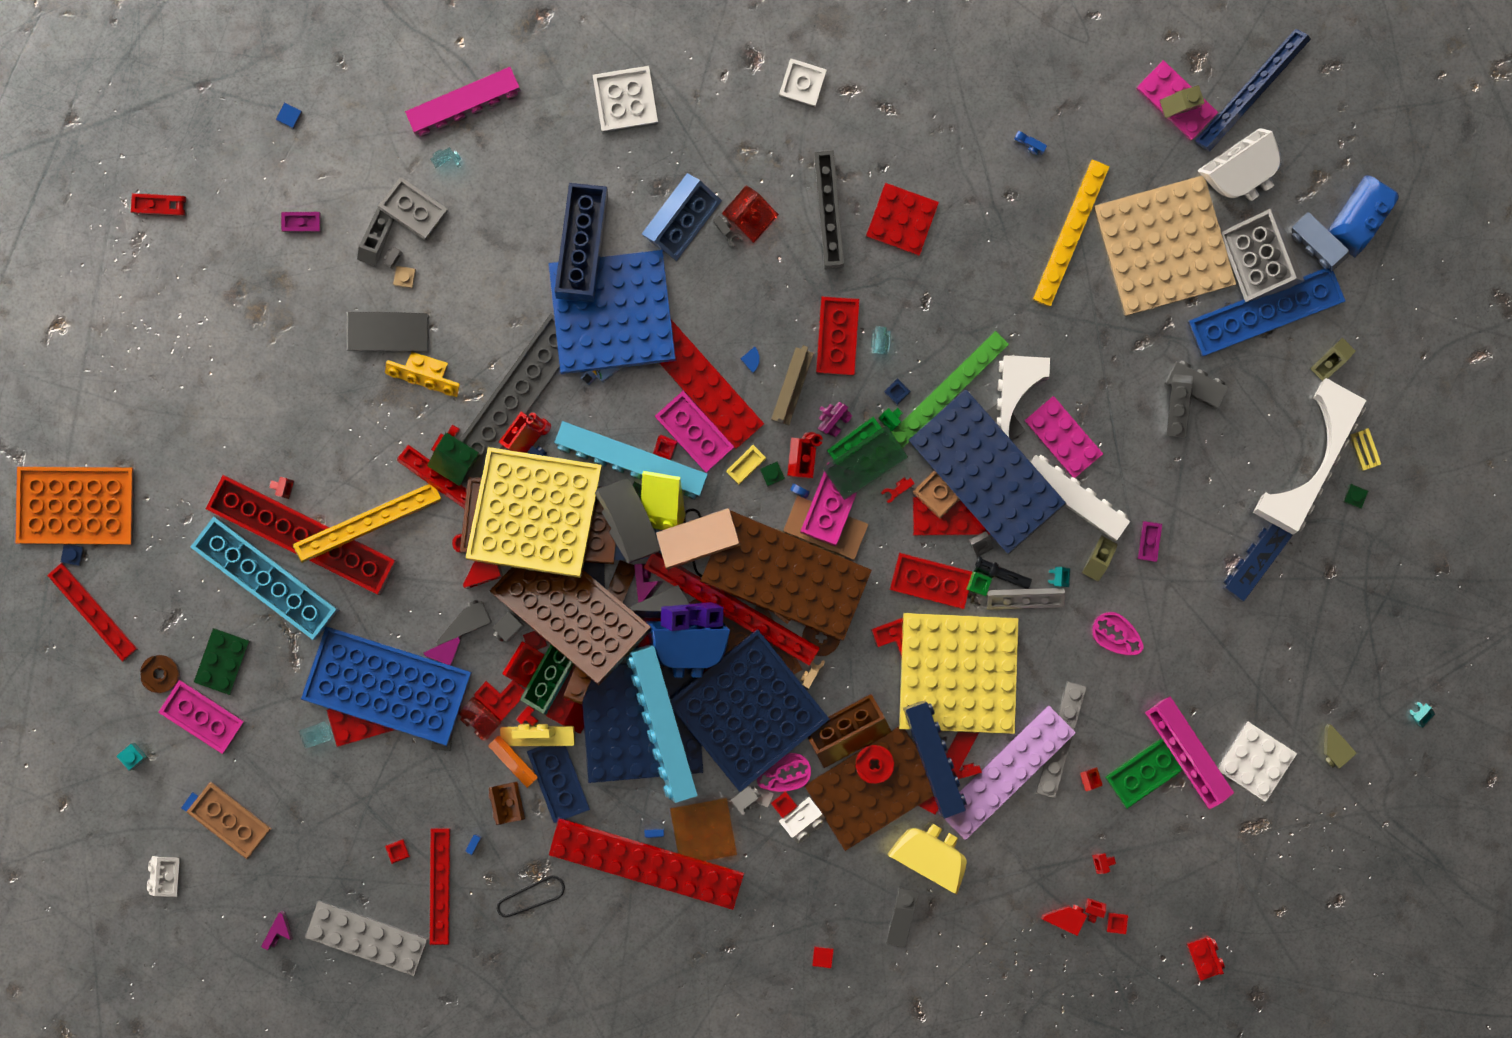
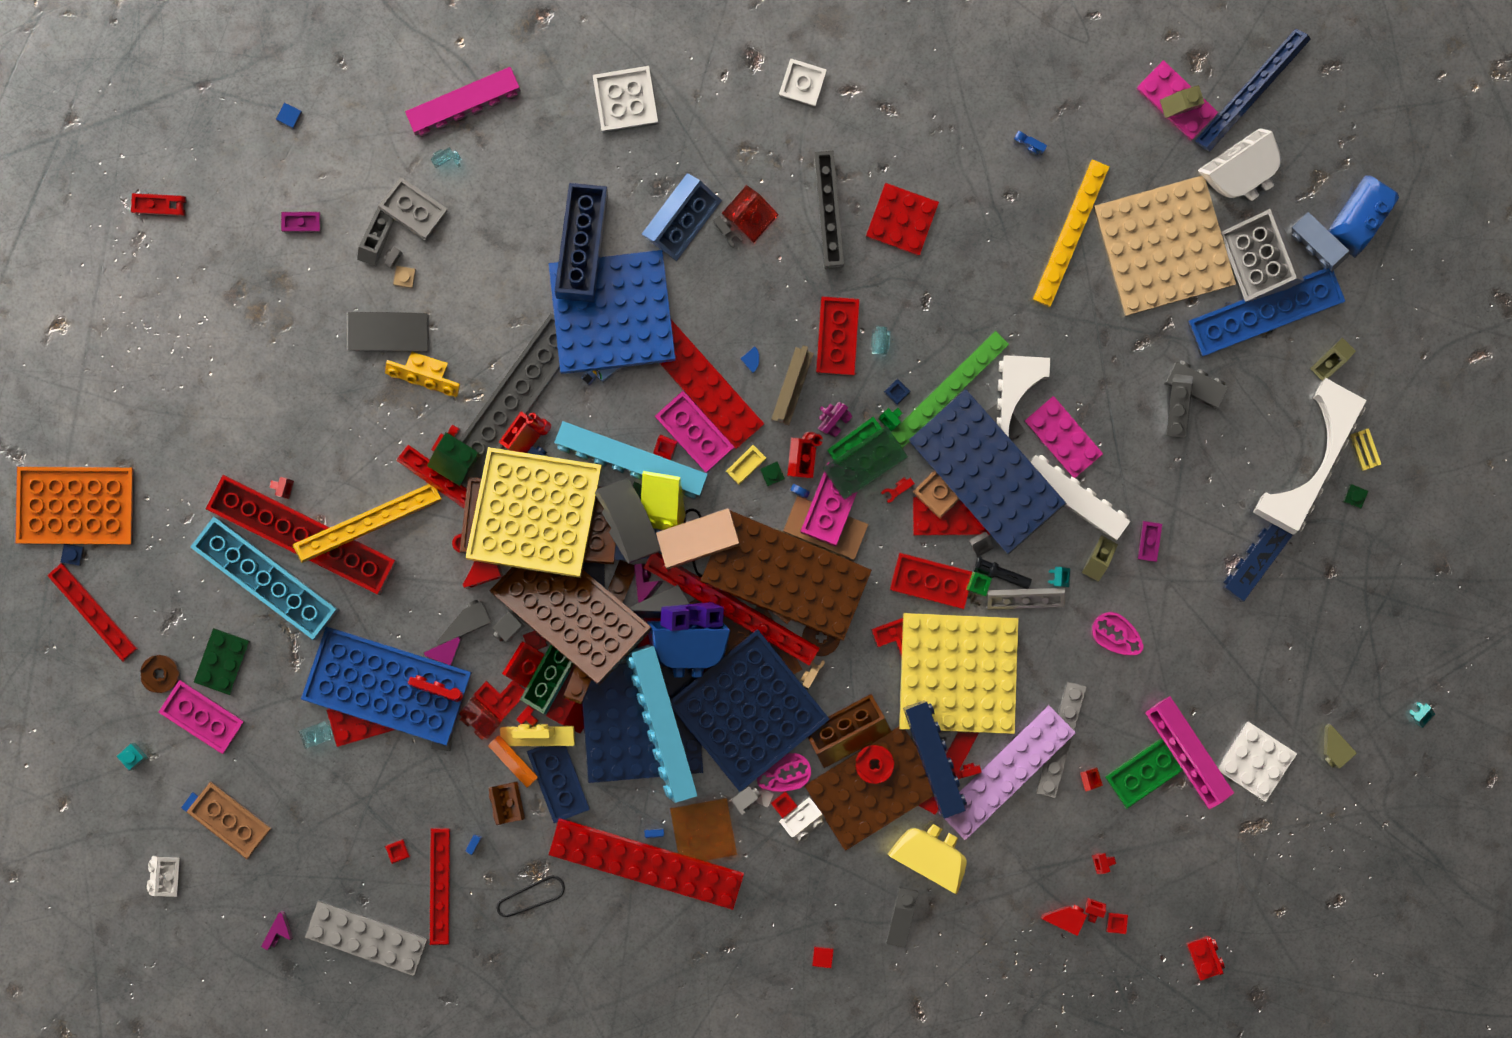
none -> red plate [408,675,463,702]

